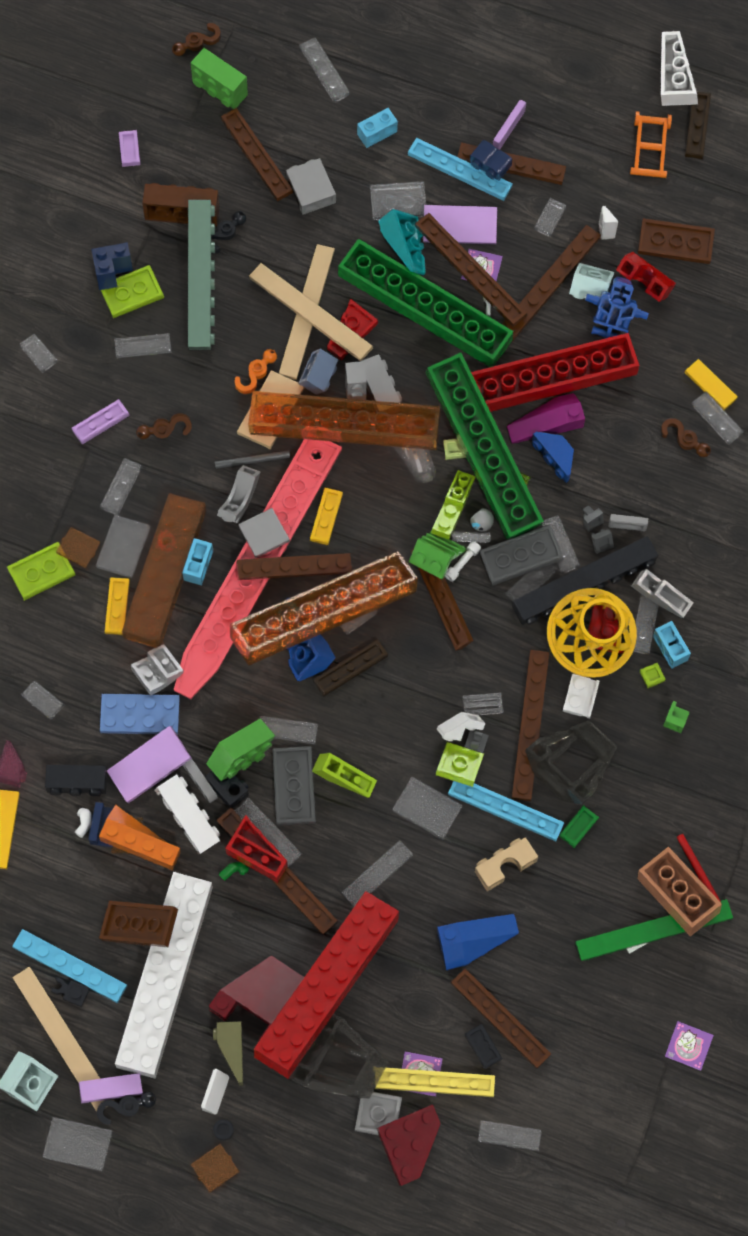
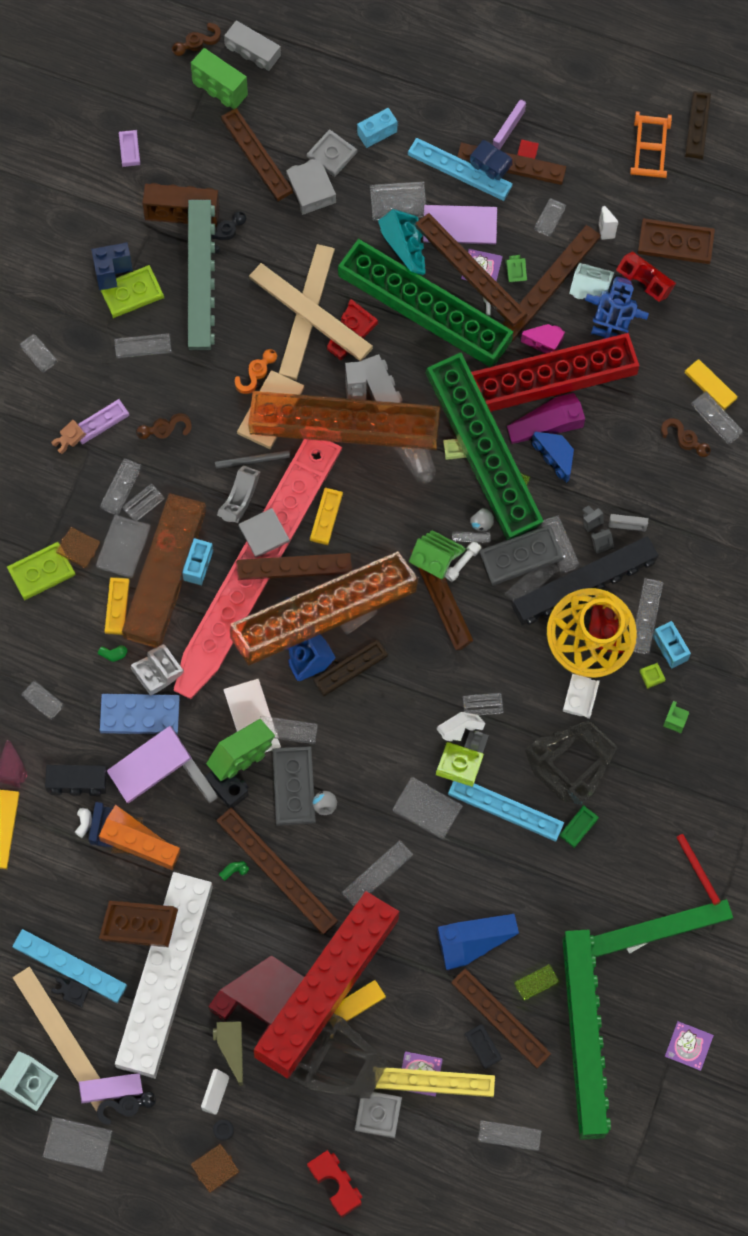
white wedge [154,775,220,854] -> none
red wedge [225,815,288,883] -> none
clear tile [234,798,302,867] -> none
sand blue brick [298,349,338,395] -> none
clear tile [300,38,350,103] -> none
lime slope [312,753,377,798] -> none
dark red plate [376,1104,441,1186] -> none
lime slope [431,470,476,540] -> none
tan arch [475,837,538,892] -> none
reddish brown plate [511,650,550,802] -> none
light grey slope [631,569,693,618] -> none
nougat brick [637,847,722,936] -> none
white wedge [661,31,698,106] -> none
none -> nougat plate [51,420,87,454]
none -> green arm [98,645,128,662]
none -> clear tile [123,483,164,522]
none -> white sticker [223,679,281,752]
none -> light grey brick [224,20,281,71]
none -> light grey tile [307,129,357,177]
none -> red arch [307,1150,363,1218]
none -> light grey piece [312,791,337,815]
none -> yellow tile [329,980,386,1029]
none -> bright green bracket [505,255,527,282]
none -> clear neon green tile [514,964,559,1001]
none -> red tile [517,139,539,159]
none -> dark pink slope [521,324,565,354]
none -> green brick [562,930,611,1140]

